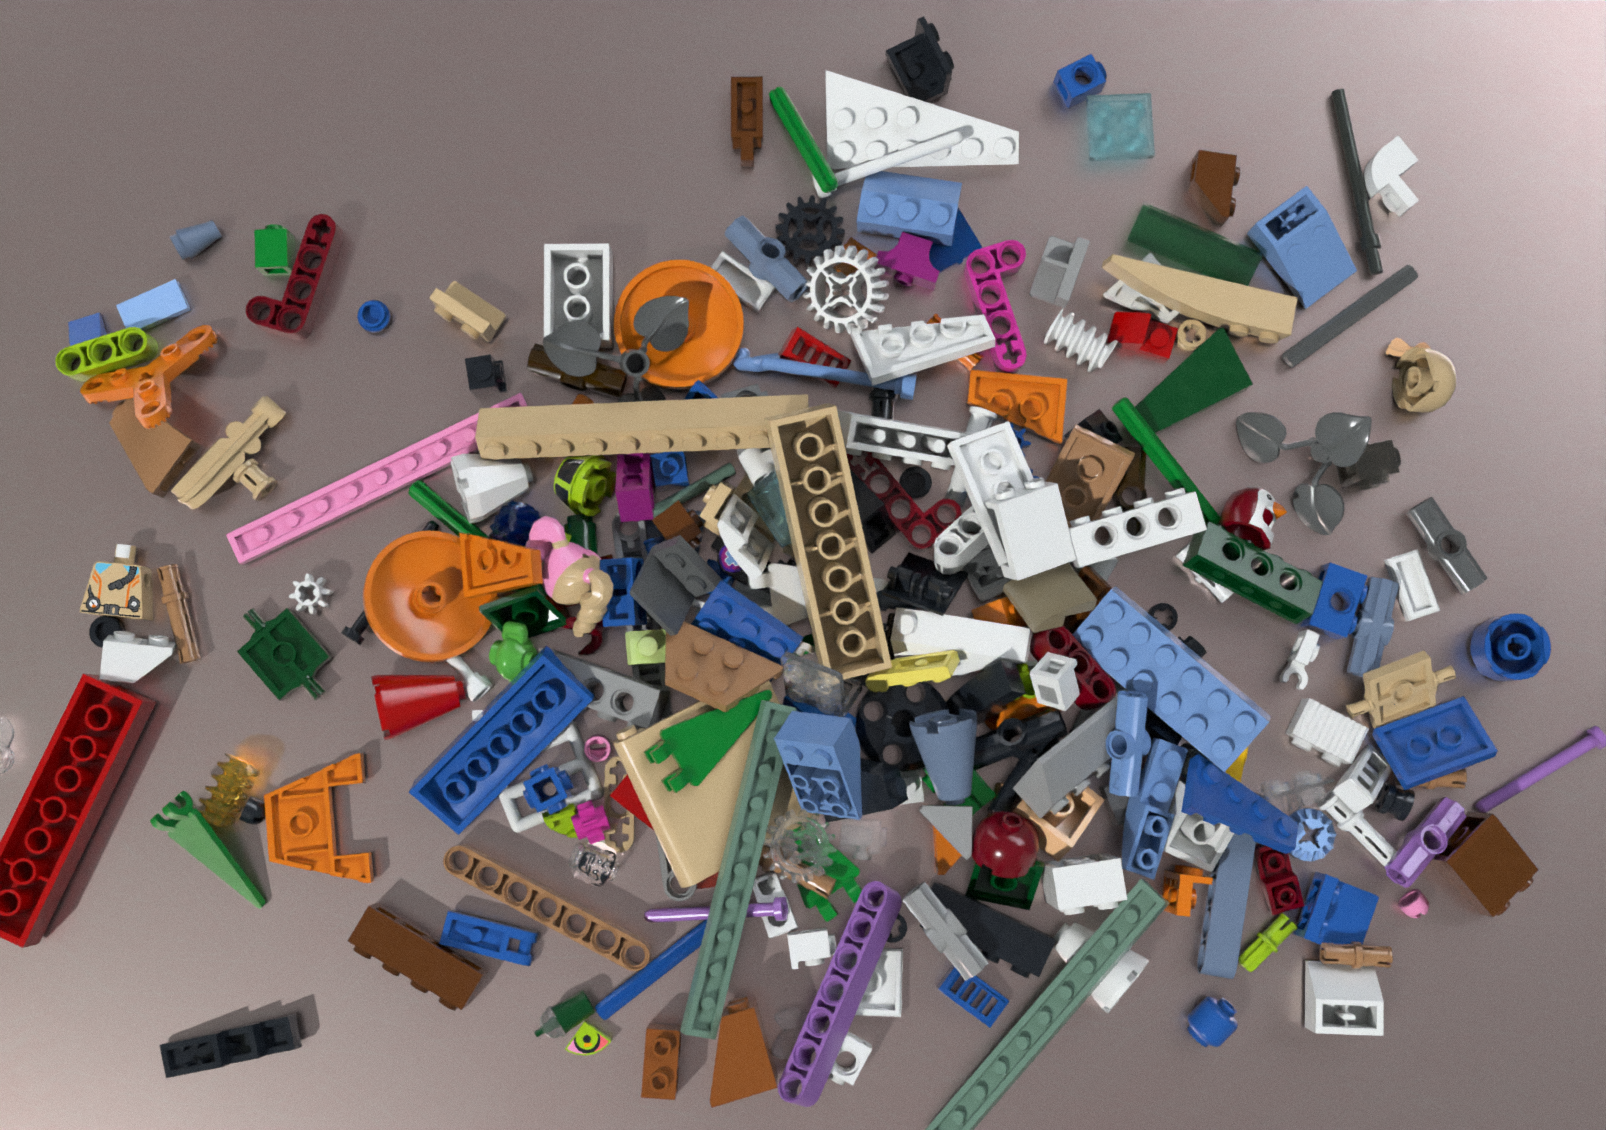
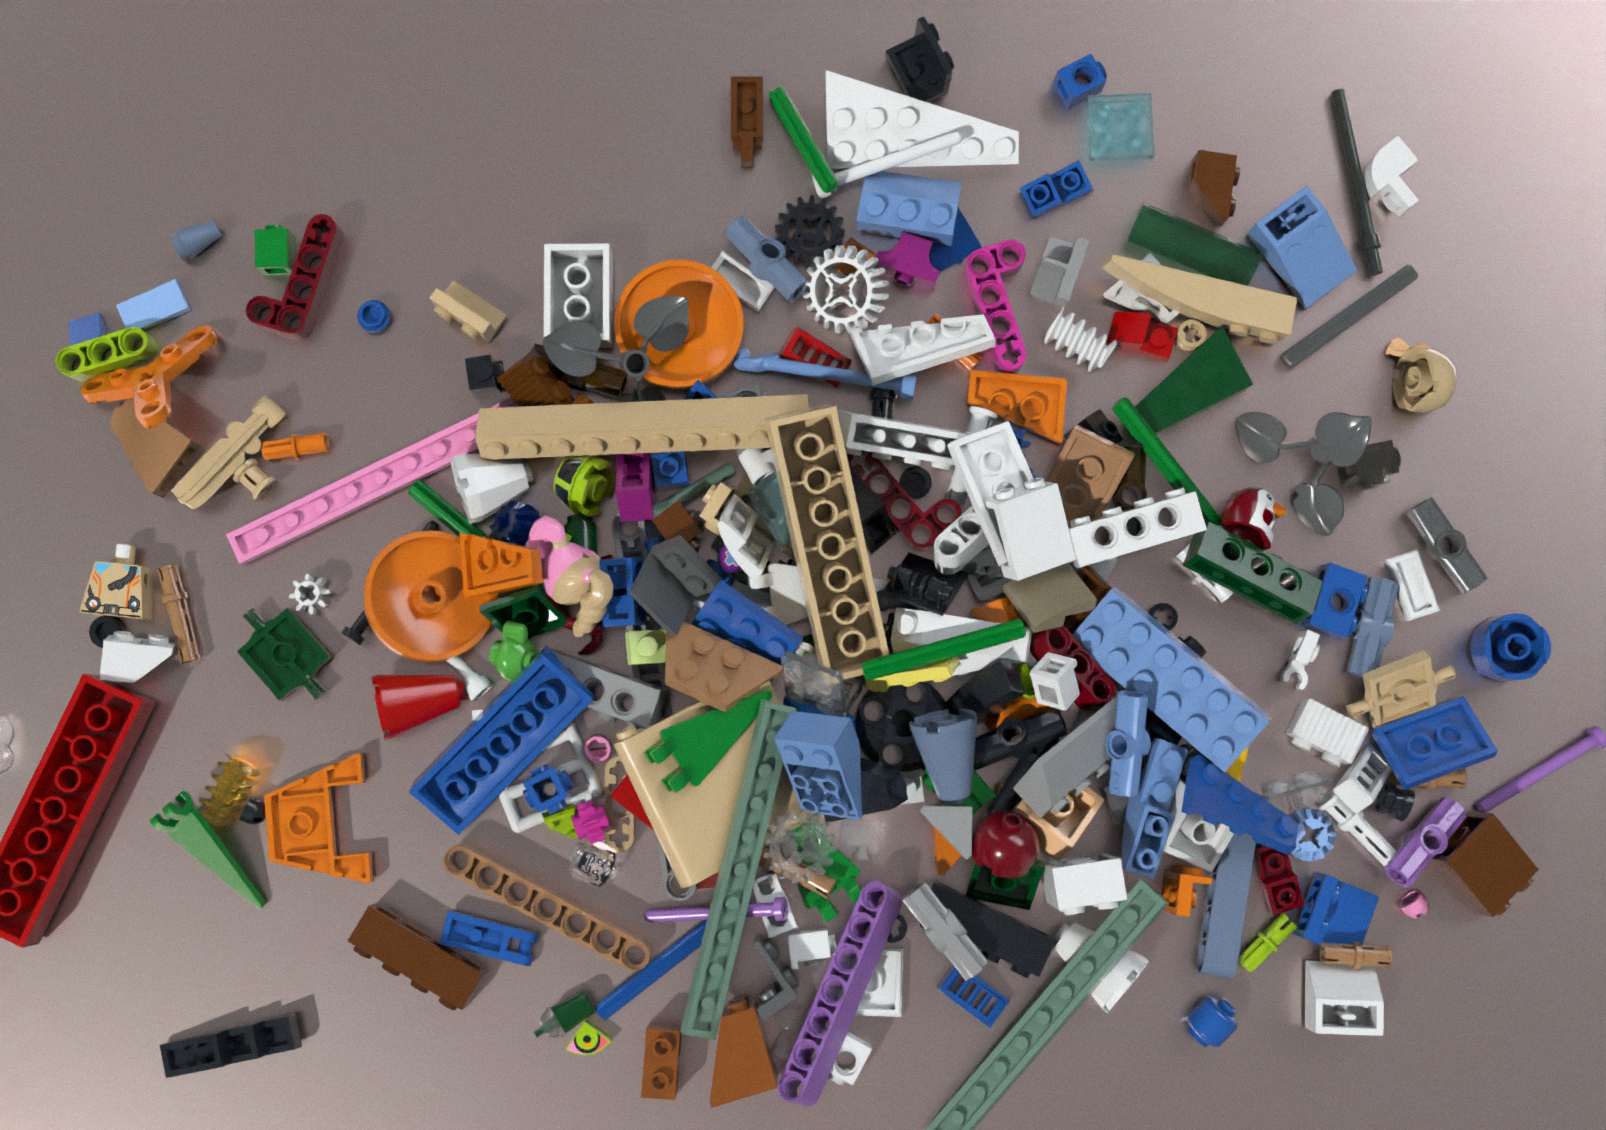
none -> orange axle [261,432,329,460]
none -> reddish brown brick [497,349,575,407]
none -> dark grey bracket [753,935,799,1021]
none -> green axle [862,619,1026,681]
none -> blue slope [1020,160,1094,217]

